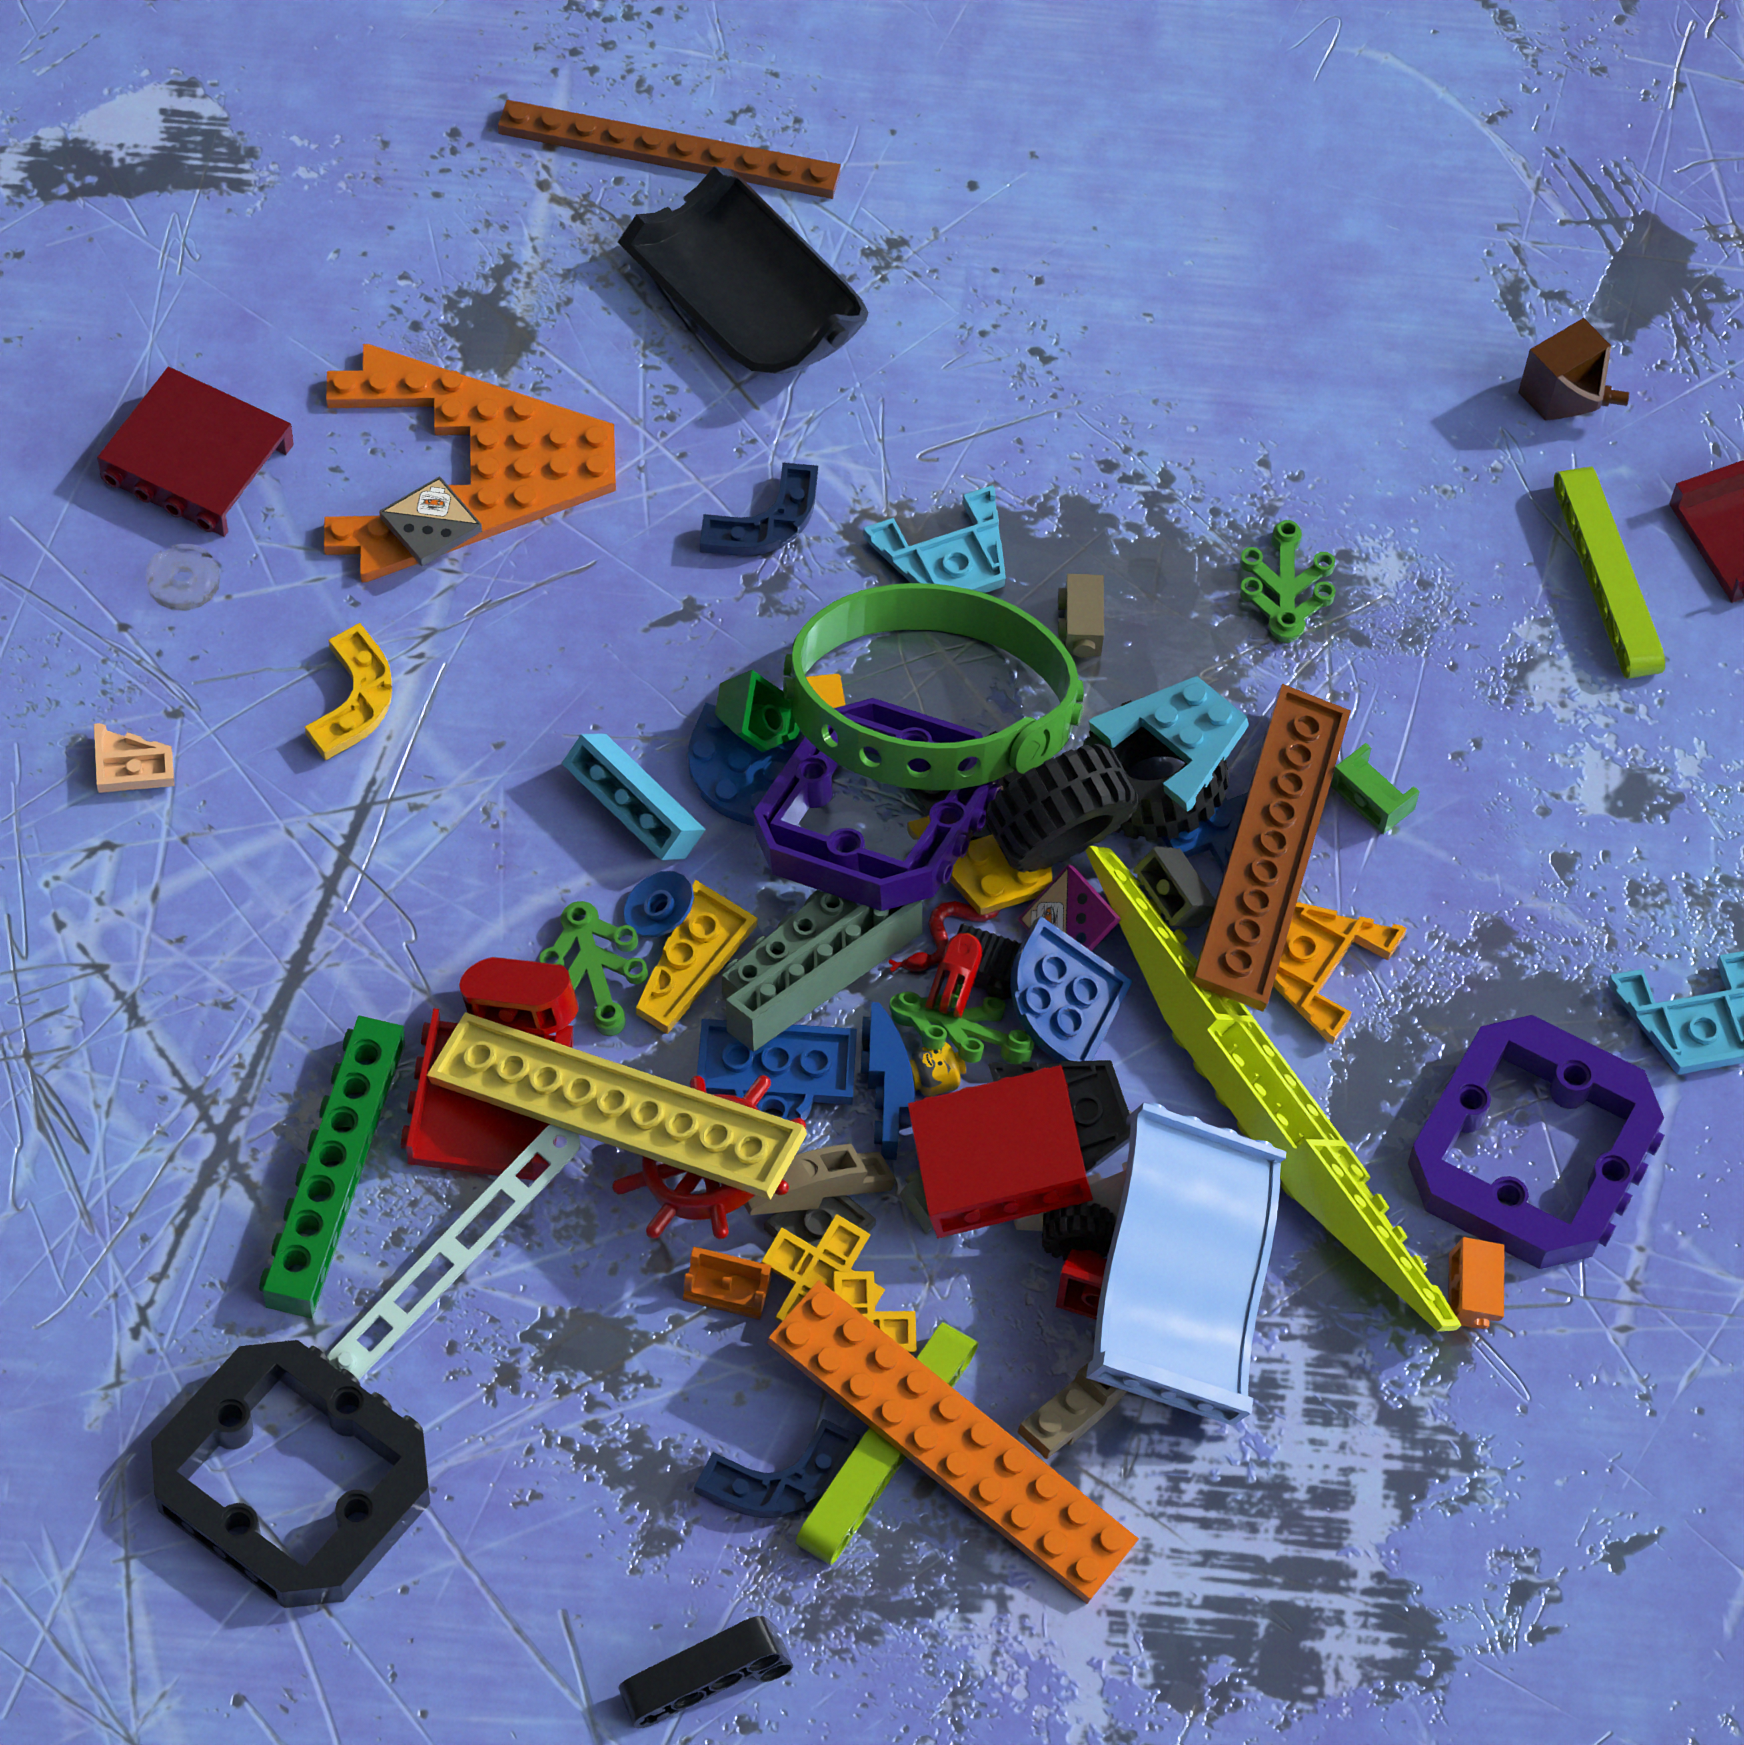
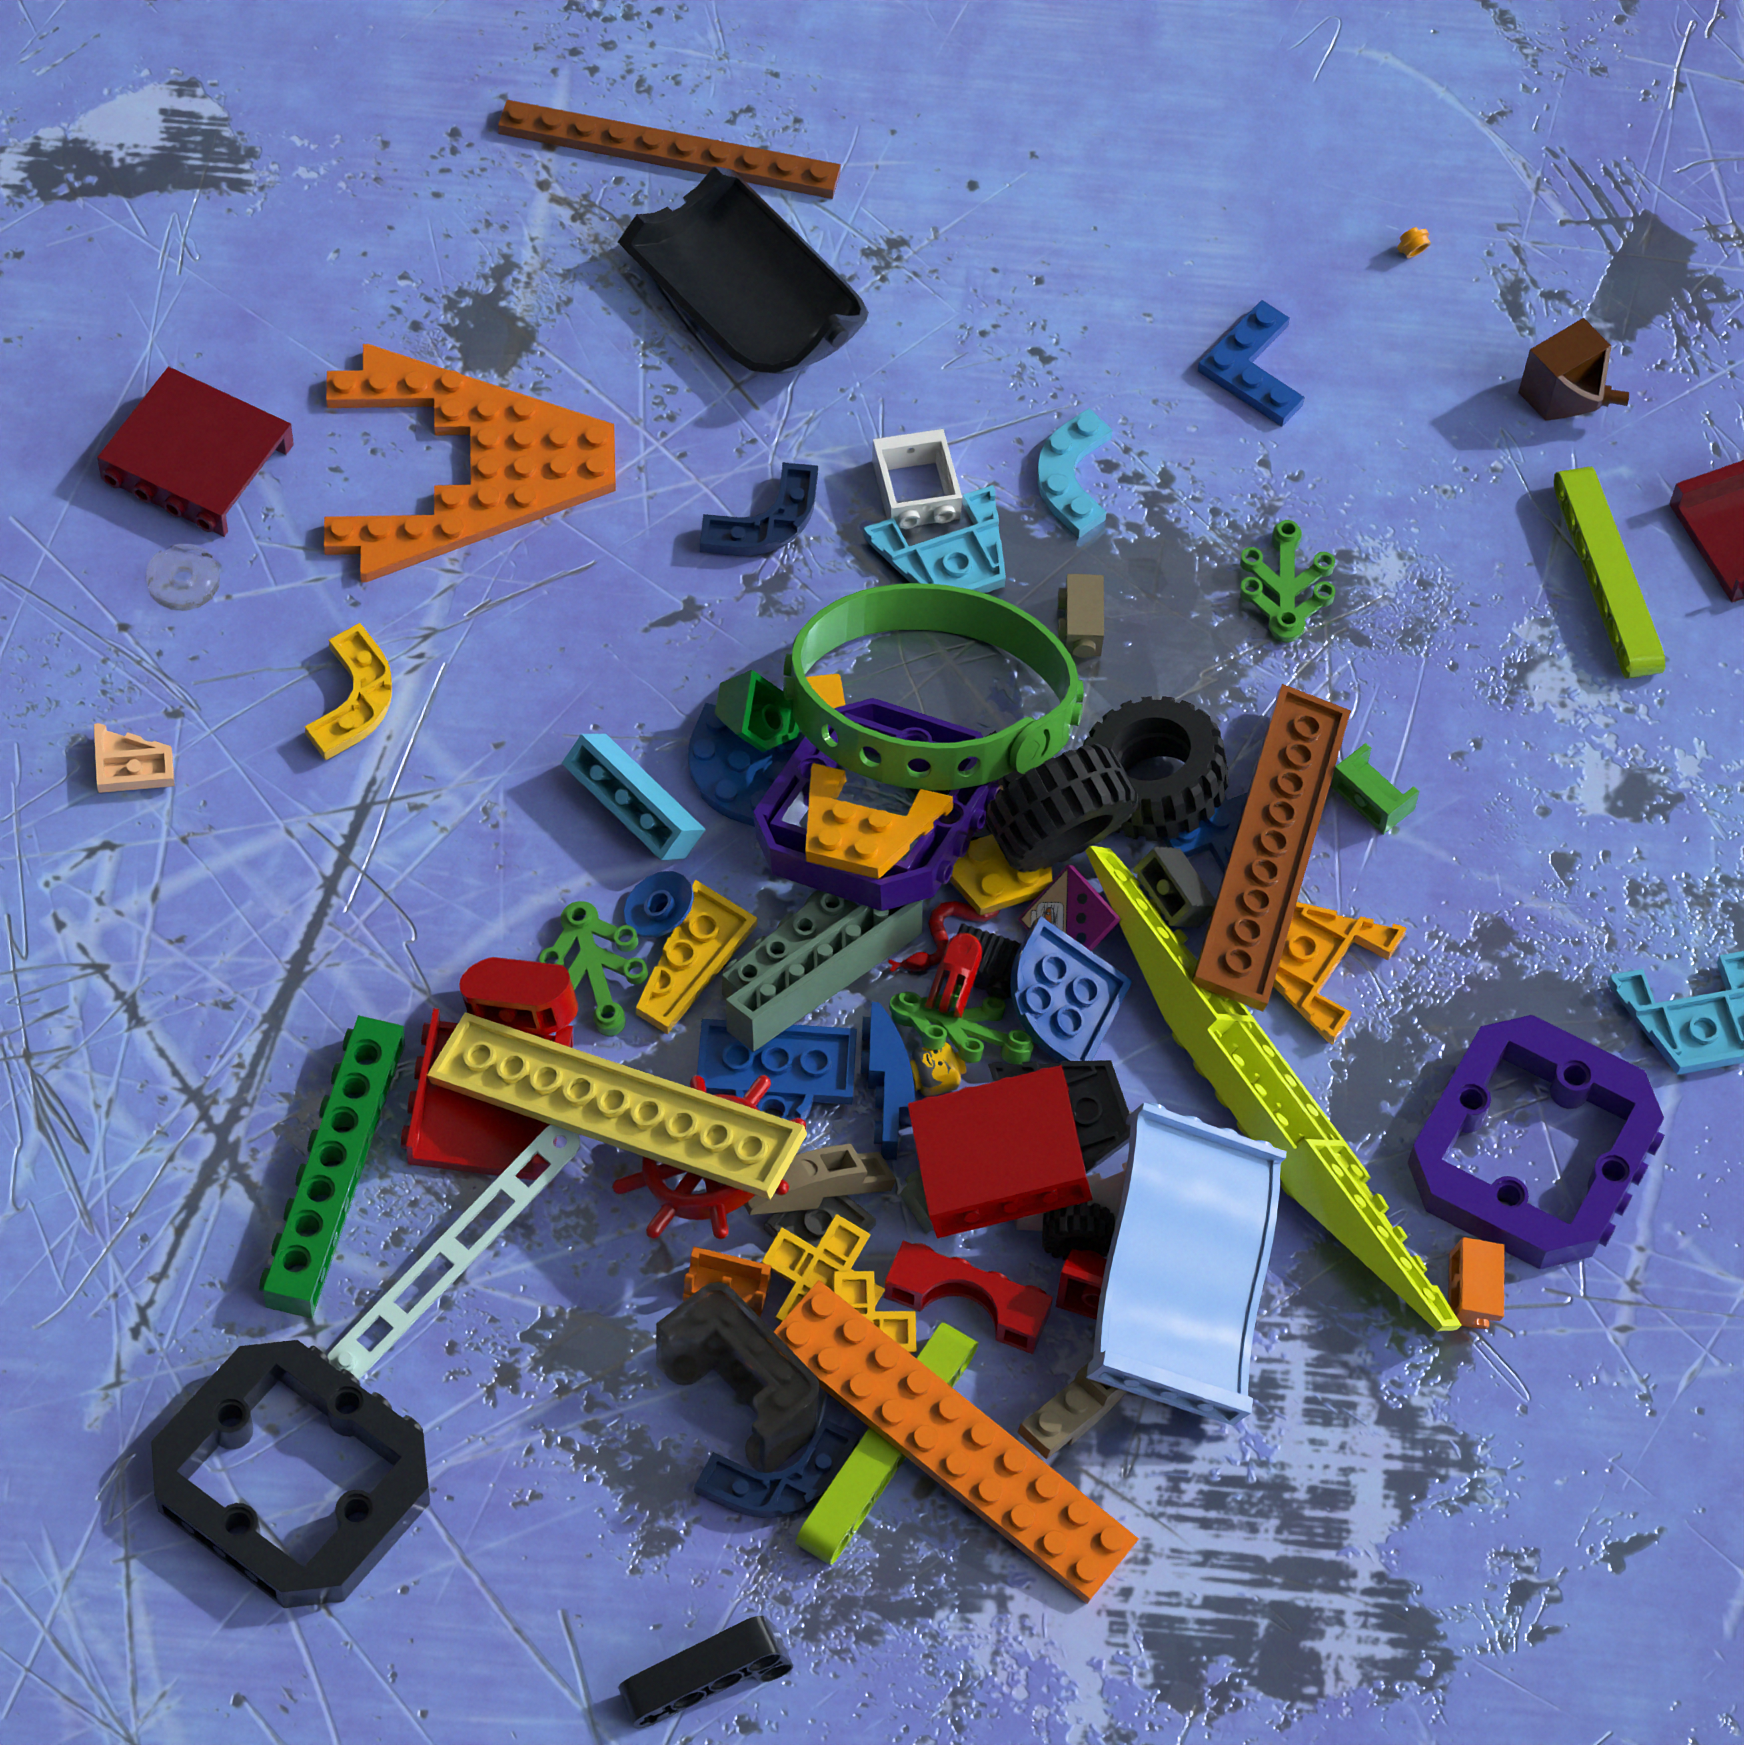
tile [379,476,482,567] -> none
medium azure wing [1088,676,1249,812] -> none
none -> clear smoke windscreen [656,1282,819,1473]
none -> light orange wing [805,763,953,879]
none -> white window [872,429,962,529]
none -> red arch [883,1240,1053,1354]
none -> medium azure plate [1037,408,1113,539]
none -> blue plate [1198,300,1305,427]
none -> light orange plate [1397,227,1431,258]

